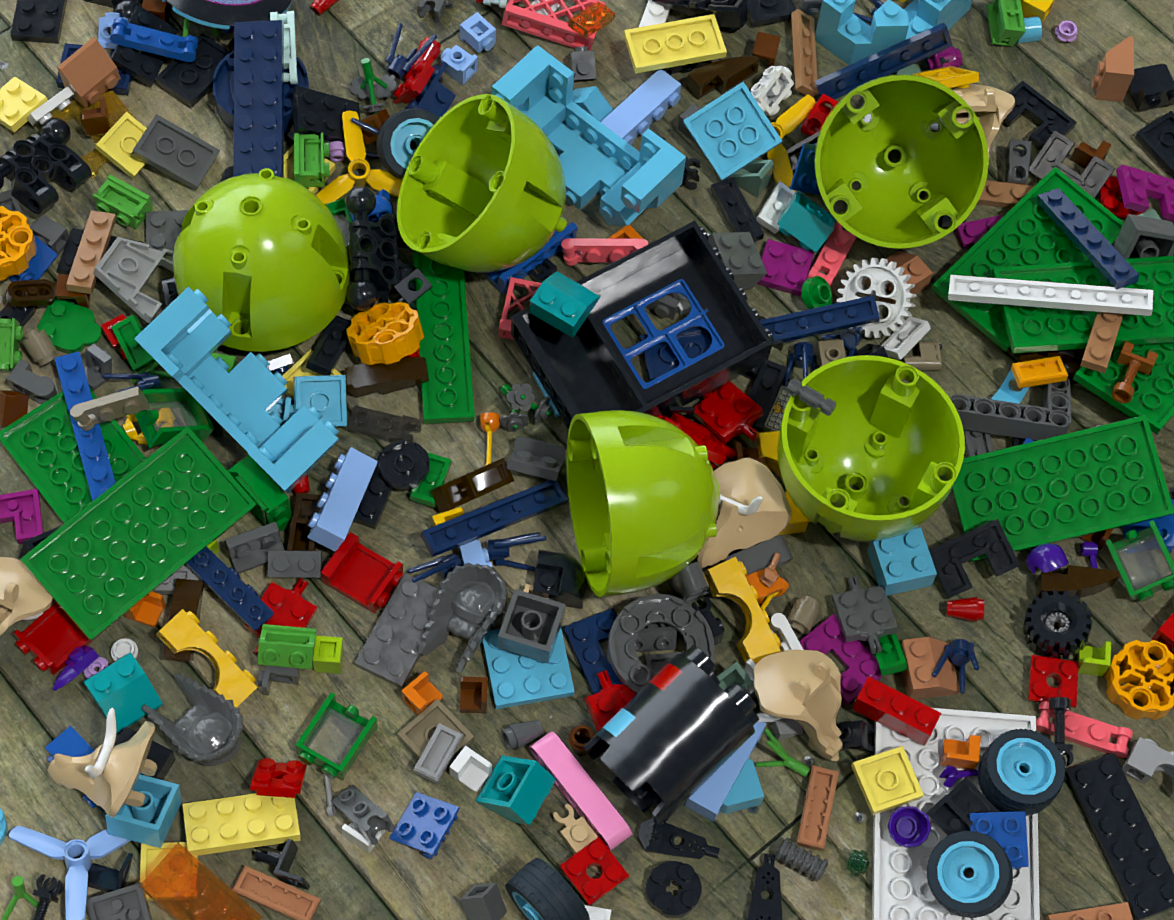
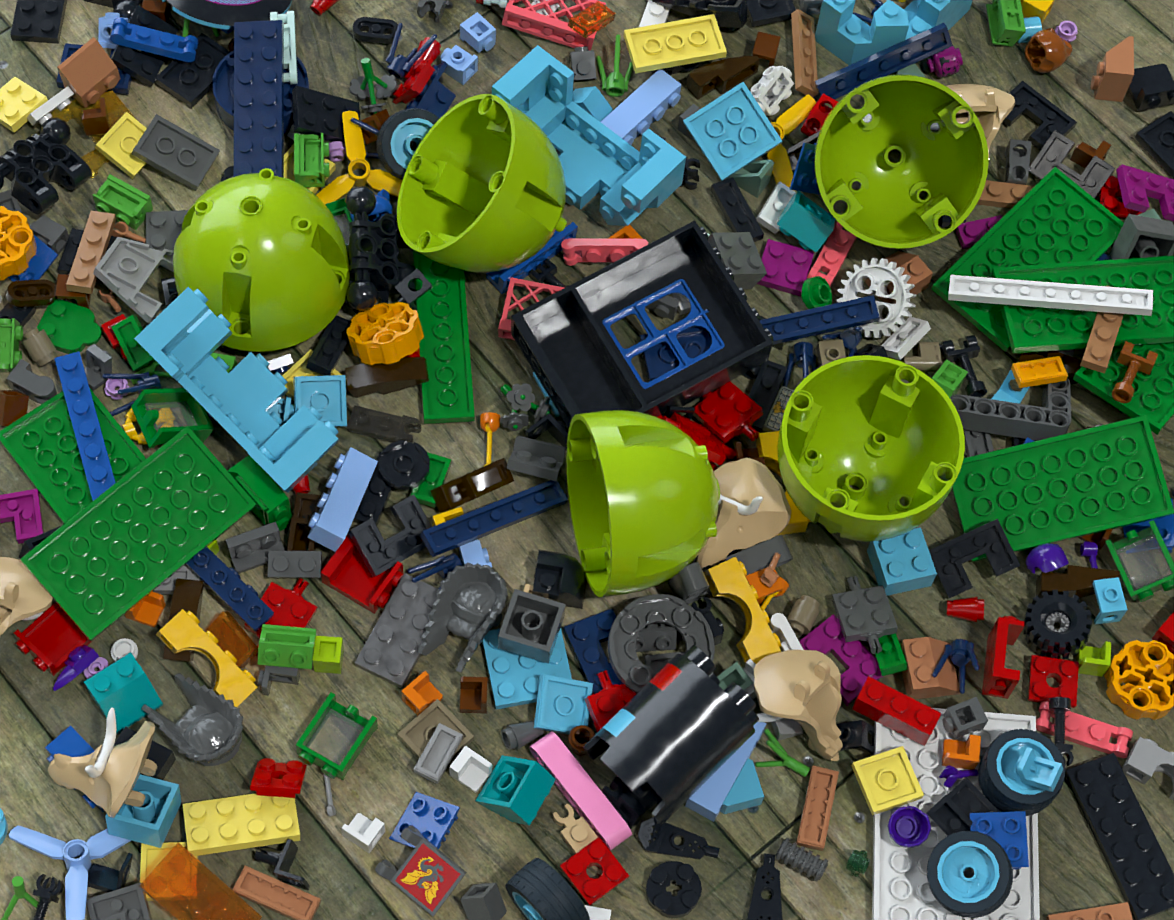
dark tan plate [70,387,149,431] -> none
dark grey plate [331,784,395,845] -> none
dark blue plant [488,532,546,571] -> none
teal slope [530,271,600,338] -> none
dark grey axle [786,379,836,416] -> none
yellow plate [912,66,979,88] -> none
dark blue plate [1037,188,1139,290] -> none
none -> nougat hand [99,289,121,312]
none -> lavender plate [104,379,129,400]
none -> nougat hand [111,222,146,243]
none -> clear orange plate [207,611,258,669]
none -> black plate [348,494,432,577]
none -> black plate [353,17,398,44]
none -> flag [375,825,467,916]
none -> black bracket [526,413,568,451]
none -> medium azure plate [534,674,593,734]
none -> bright green plant [596,34,633,97]
none -> black plate [602,779,646,829]
none -> bright green hinge [931,360,968,398]
none -> black bar [941,335,987,398]
none -> dark grey brick [942,697,988,739]
none -> red panel [982,616,1025,699]
none -> medium azure bracket [1016,747,1063,792]
none -> dark orange piece [1025,28,1073,73]
none -> medium azure bracket [1093,577,1128,624]

